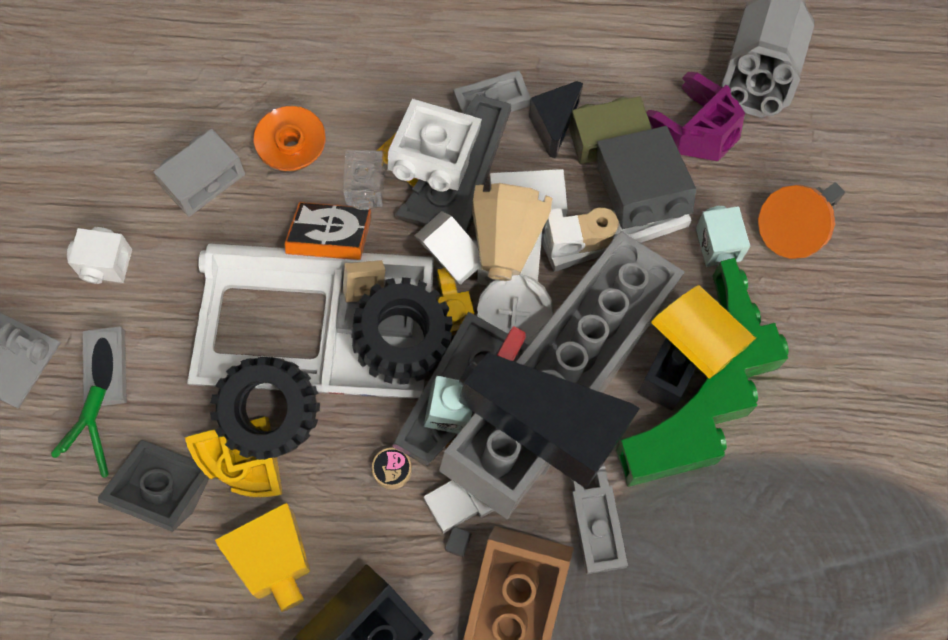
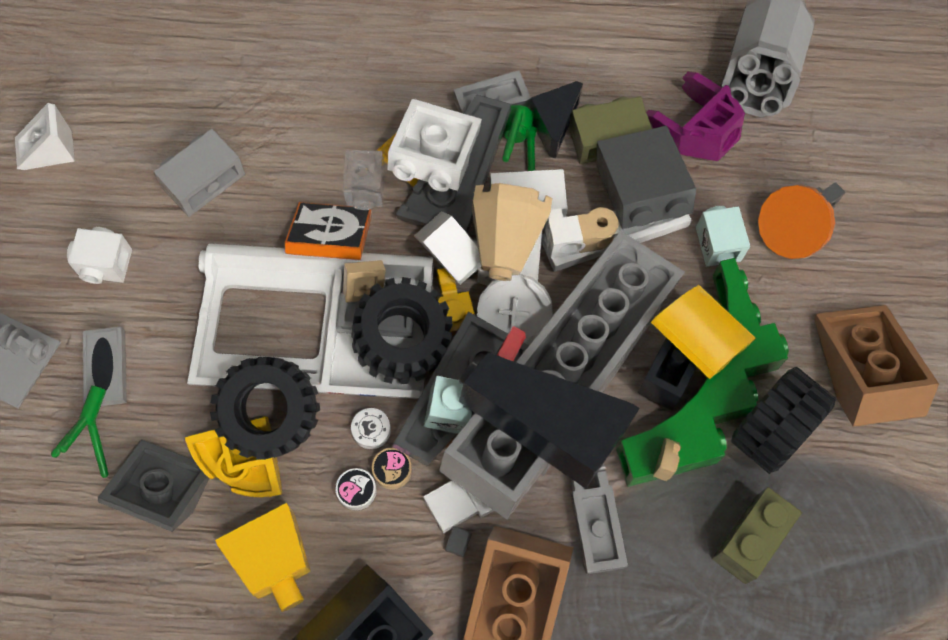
orange dish [254,106,326,171] -> none
none -> white slope [15,103,75,170]
none -> tile [336,468,377,510]
none -> white tile [351,408,391,449]
none -> green plant [501,105,537,171]
none -> tan tile [653,438,681,481]
none -> olive brick [712,487,803,584]
none -> black tyre [731,367,836,474]
none -> medium nougat slope [814,305,939,427]

